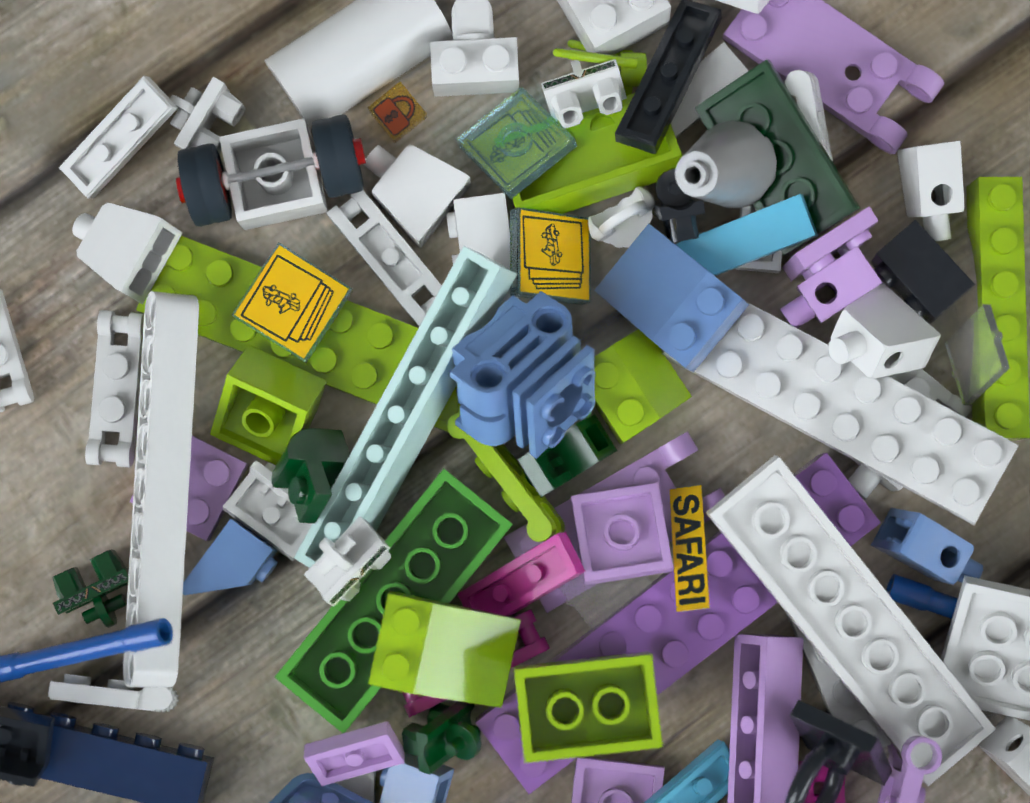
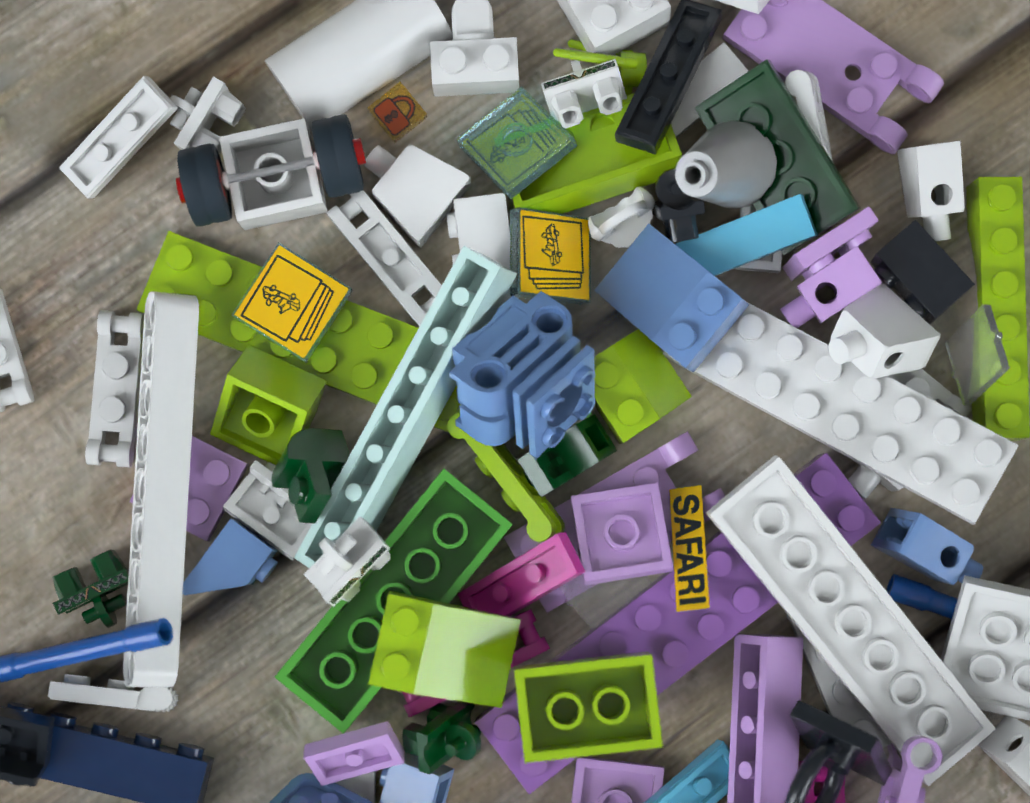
white torso [73,203,183,304] -> none

